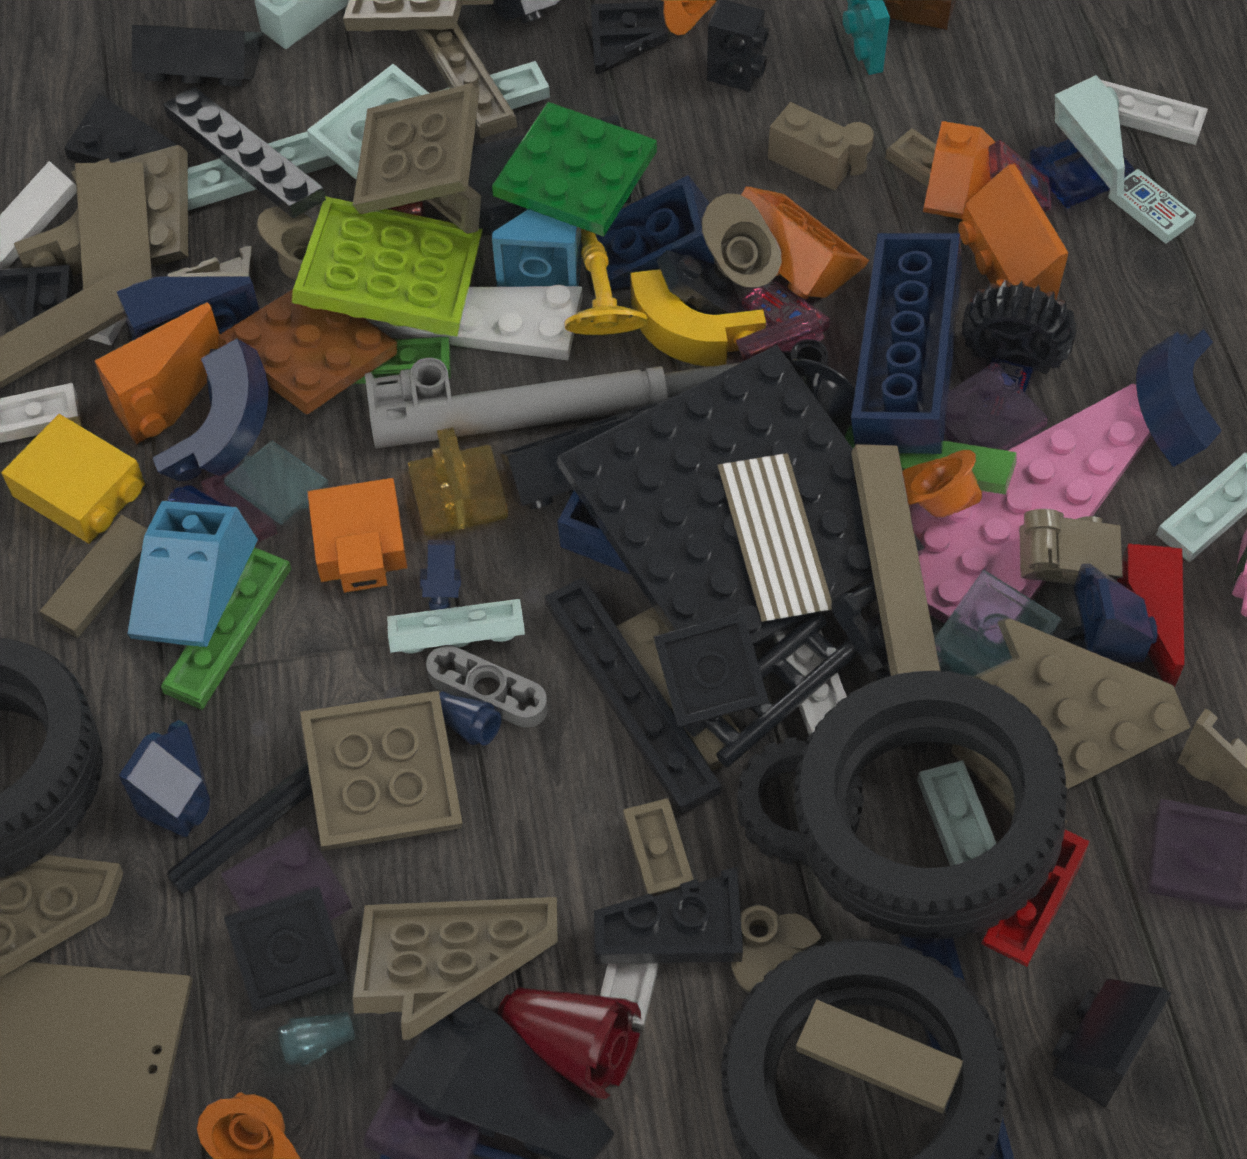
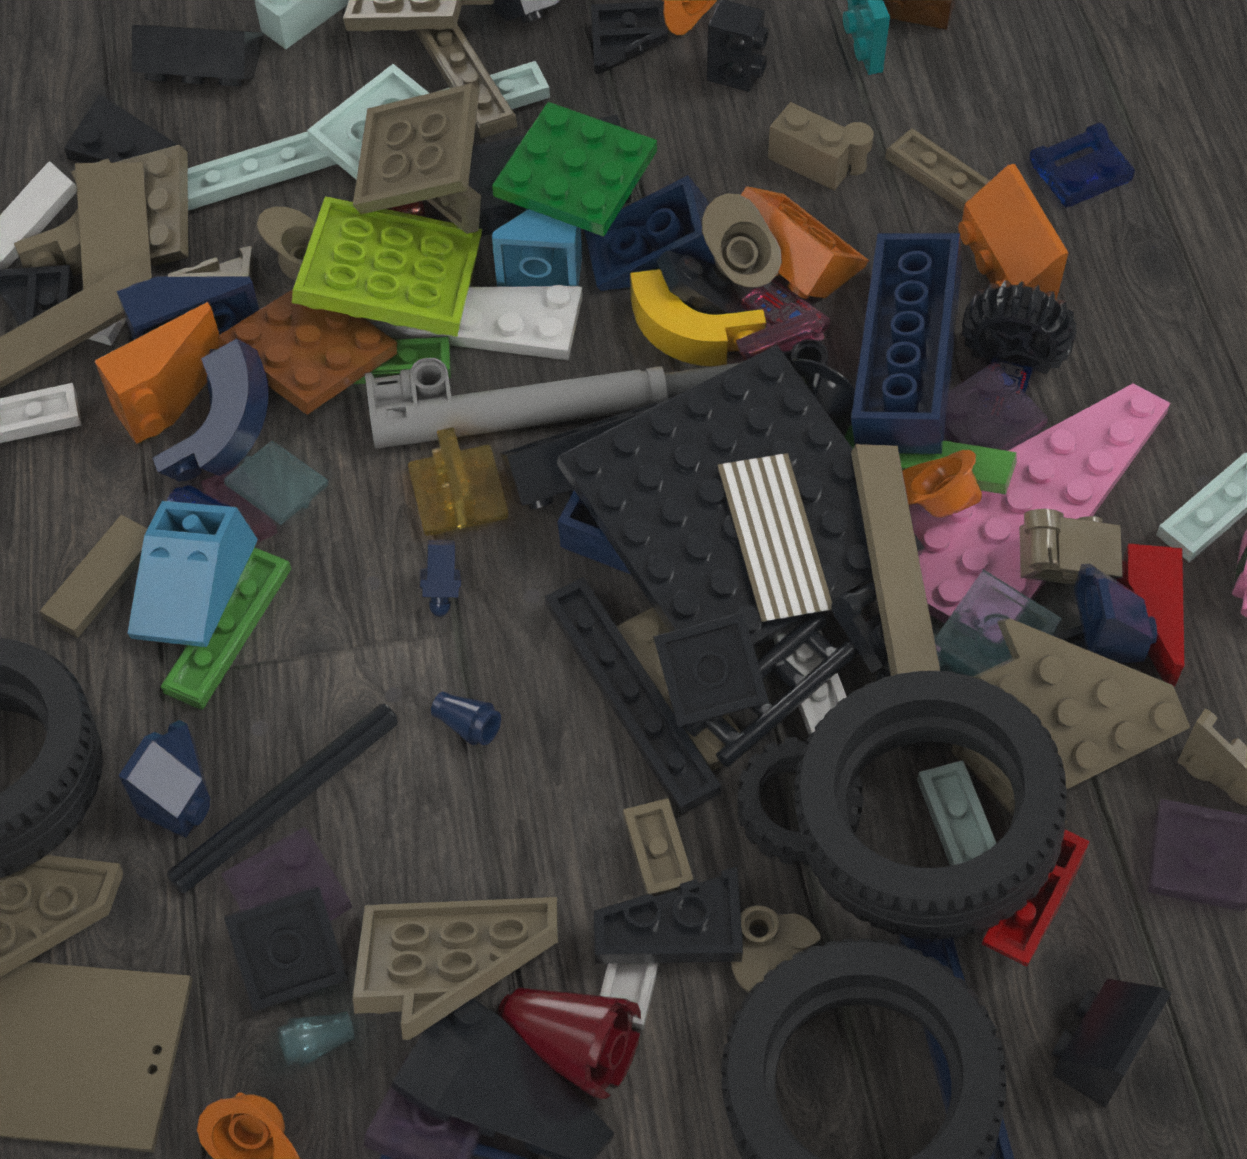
yellow brick [1,414,145,544] -> none
black plate [163,87,326,218] -> none
dark tan plate [300,691,463,851] -> none
orange piece [307,478,408,593] -> none
light aqua plate [387,599,525,654] -> none
light grey beam [426,645,548,728] -> none
yellow dish [564,229,647,335] -> none
dark tan tile [796,999,963,1114] -> none
orange slope [923,121,1015,219] -> none
clear pink tile [988,140,1052,213] -> none
light aqua slope [1055,75,1125,197] -> none
white tile [1101,80,1208,145] -> none
light aqua tile [1108,169,1196,244] -> none
dark blue arch [1136,329,1222,467] -> none

